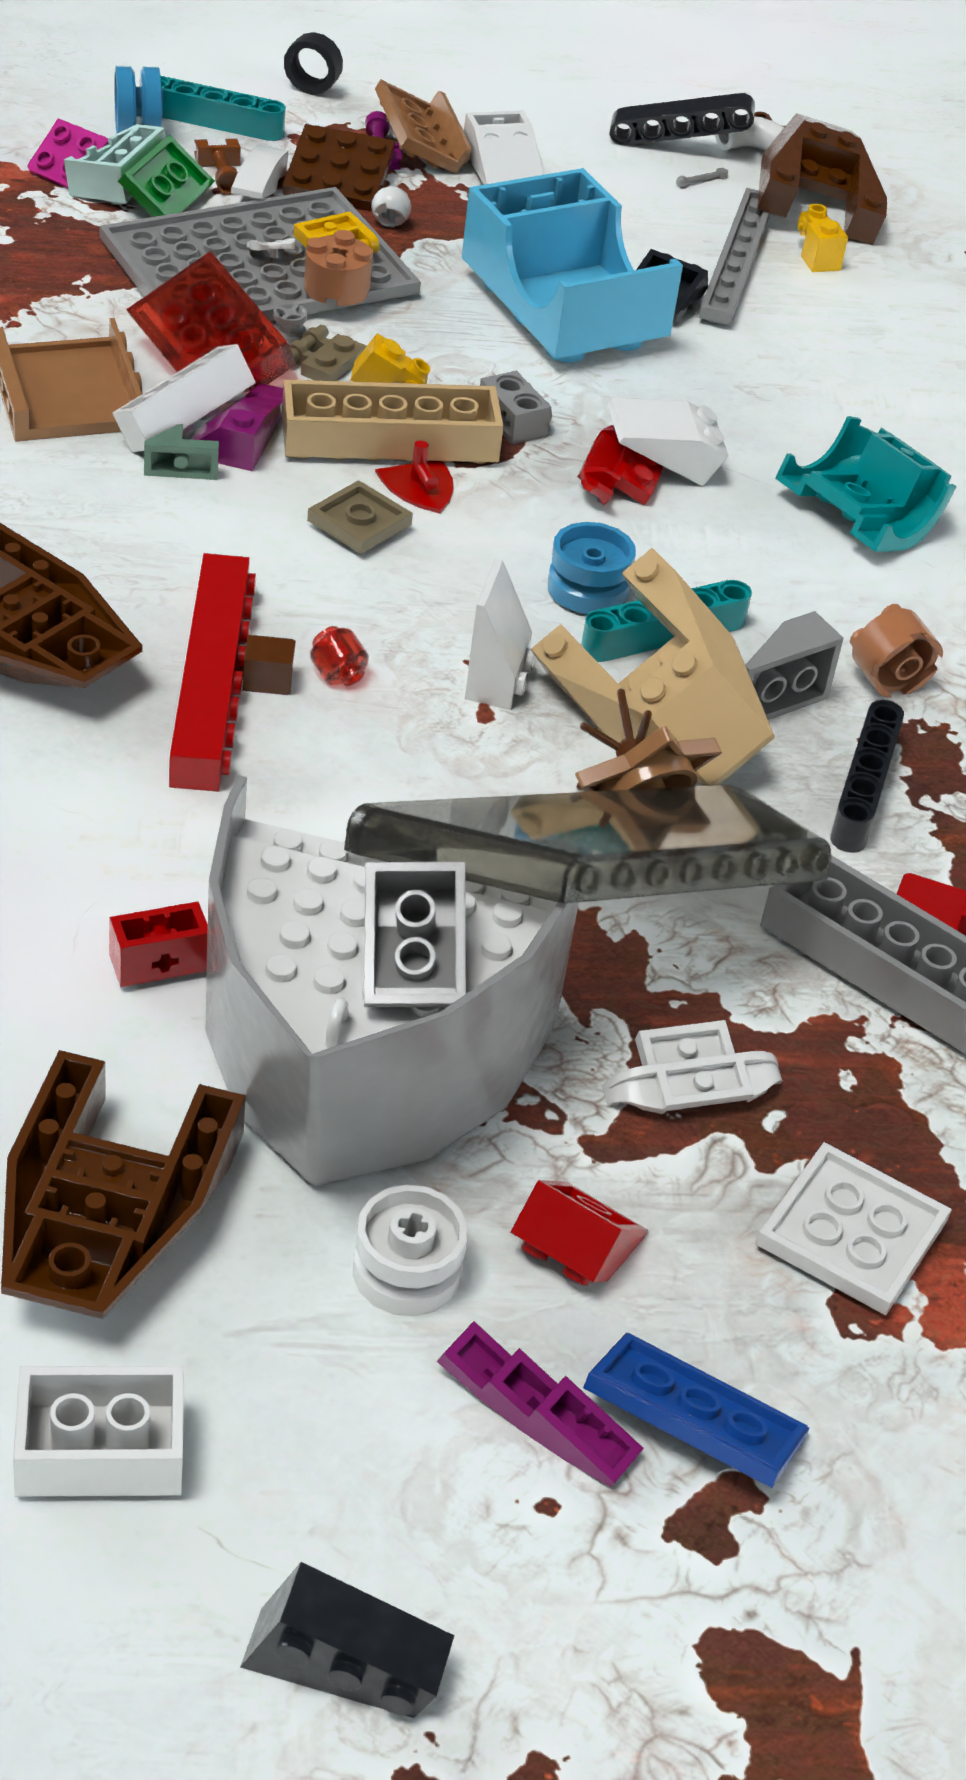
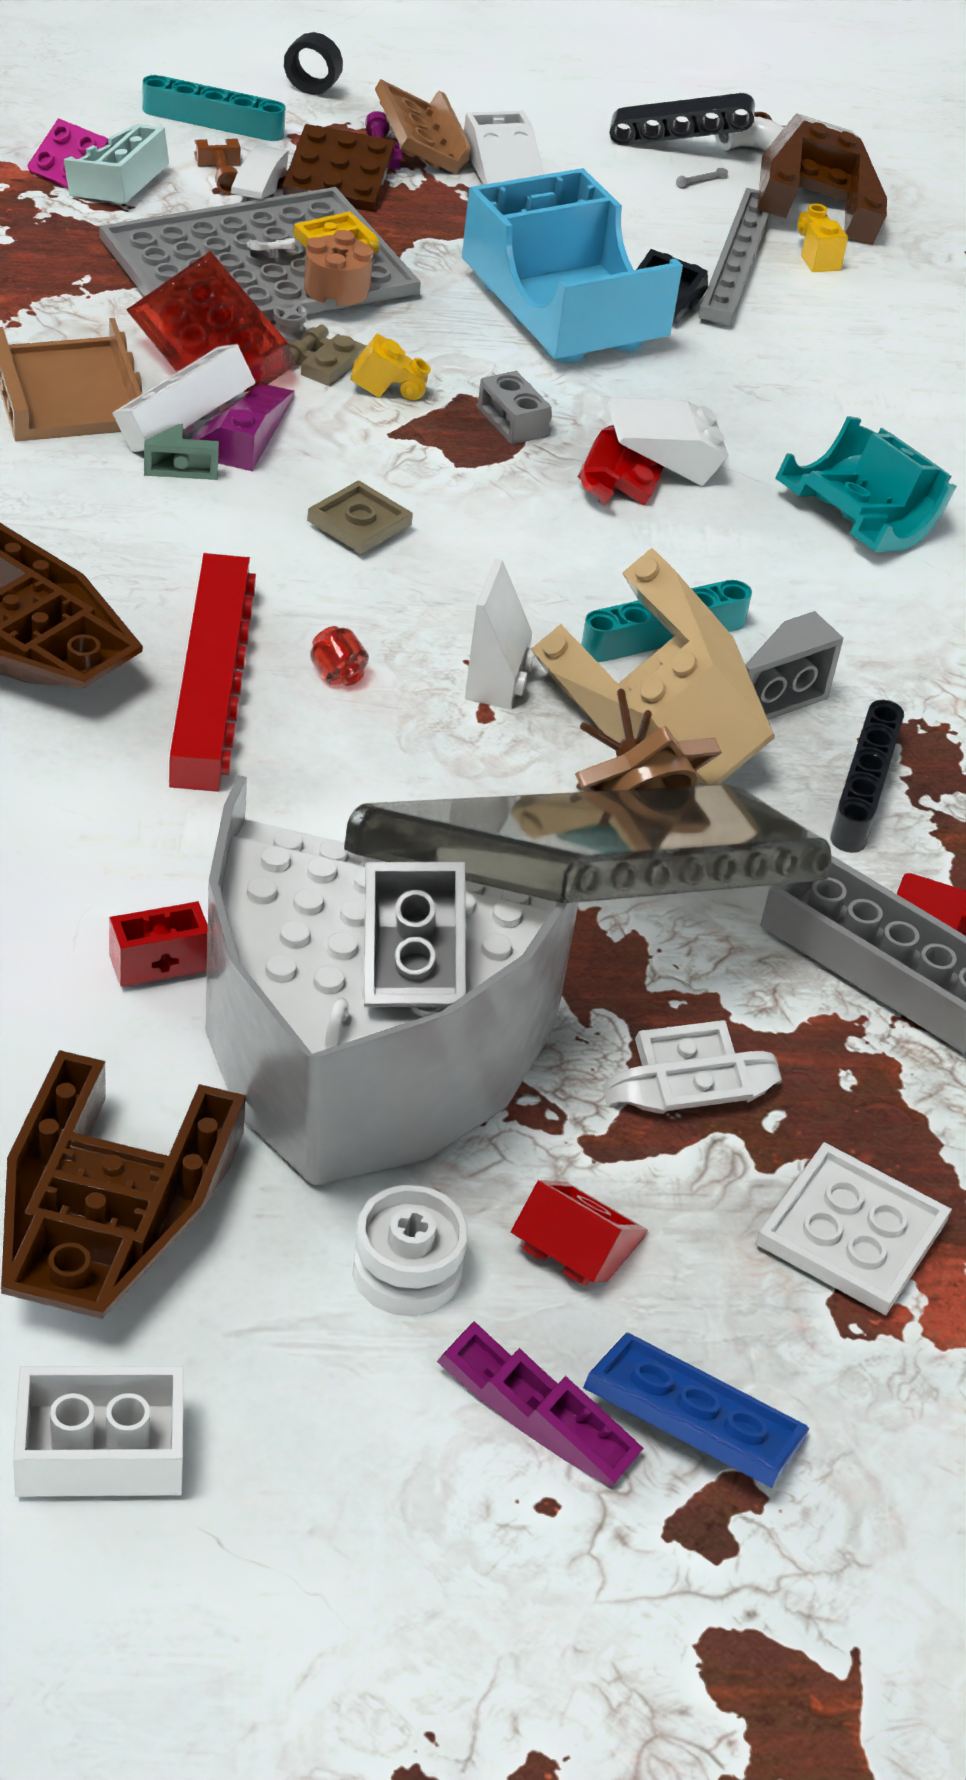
dark azure wheel [114,66,163,134] -> none
green plate [118,134,215,217] -> none
black wedge [240,1562,455,1718] -> none
reddish brown panel [243,635,296,695] -> none
tan brick [282,380,503,464] -> none
white piece [371,186,412,228] -> none
red shield [375,440,454,514] -> none
dark azure wheel [548,522,636,614] -> none
nougat brick [850,604,943,697] -> none

